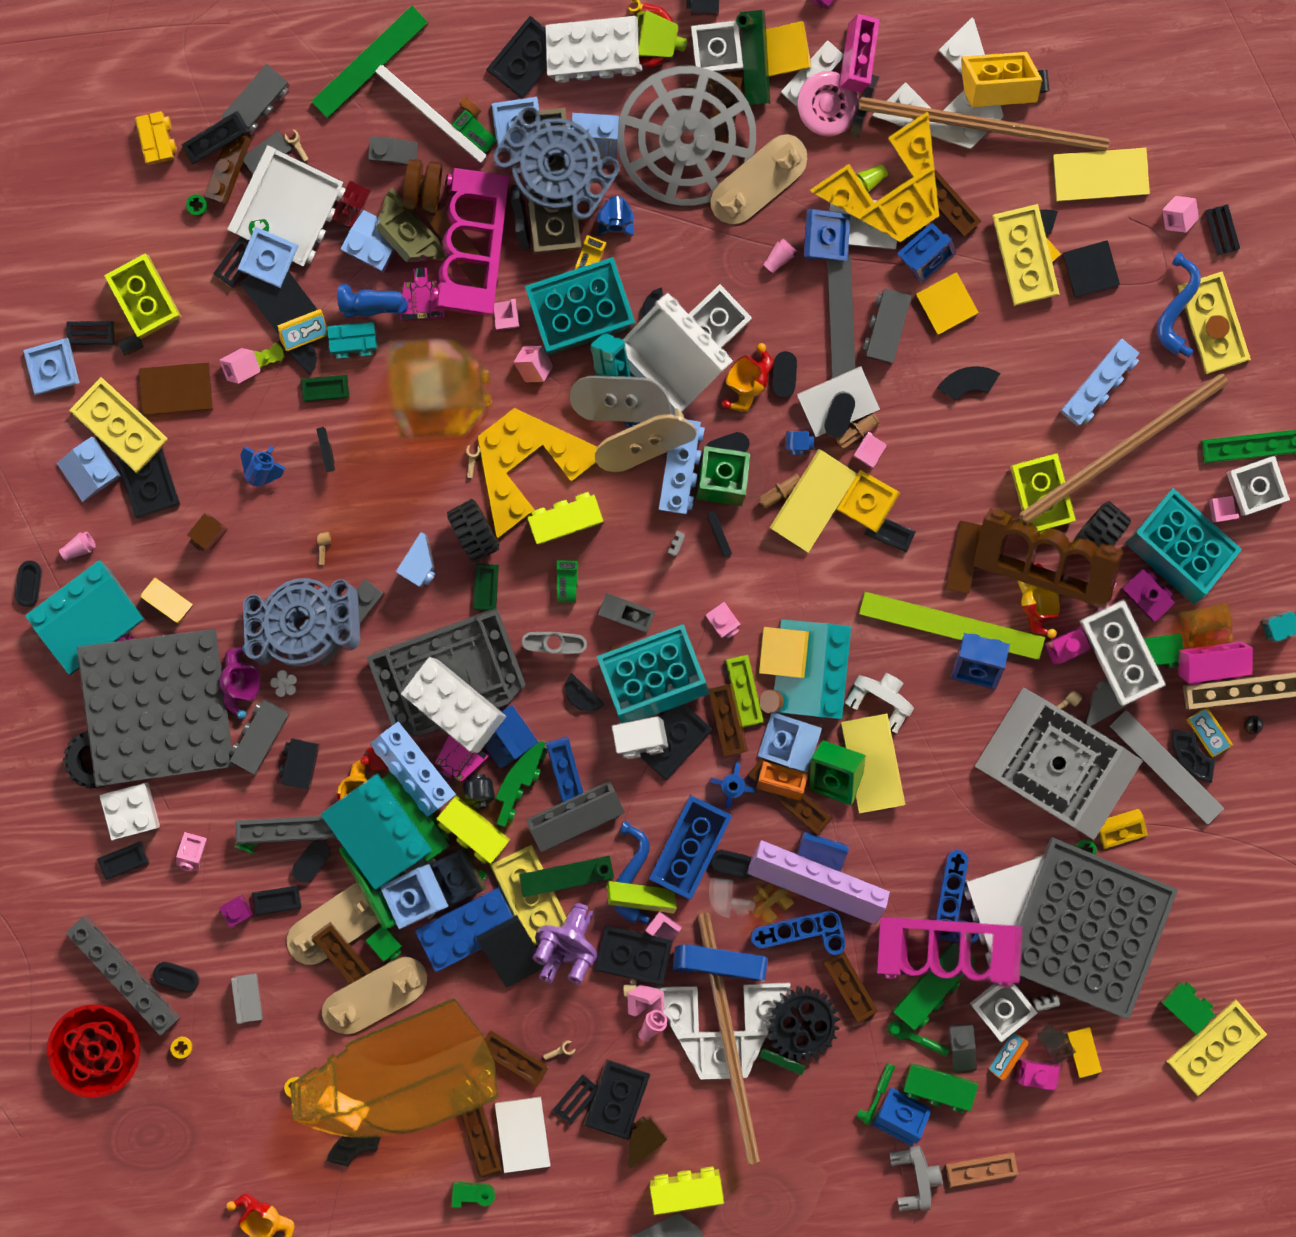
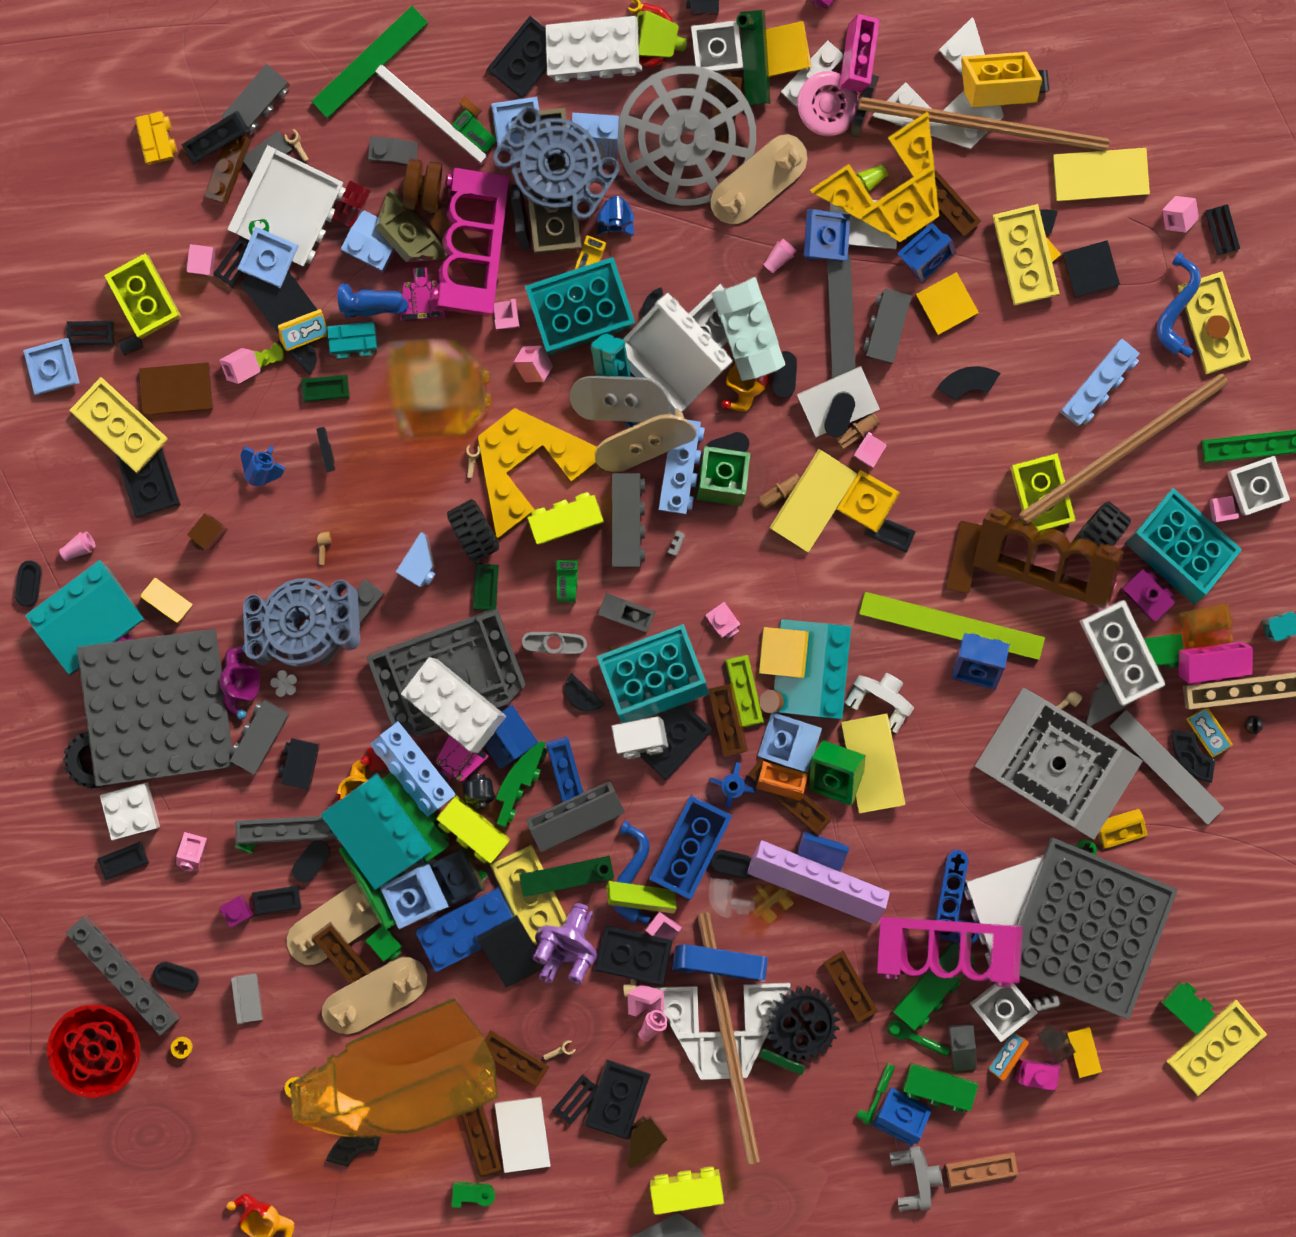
light blue slope [57,437,121,502] -> none
green bush [186,194,208,216] -> none
black tile [707,511,732,557] -> none
blue beam [751,910,846,955] -> none
blue plate [786,431,814,455] -> none
yellow piece [1018,563,1061,639] -> none
dark pink torso [1043,626,1092,665] -> none
none -> bright pink panel [187,244,216,277]
none -> dark grey brick [612,473,645,567]
none -> light aqua piece [711,277,785,381]

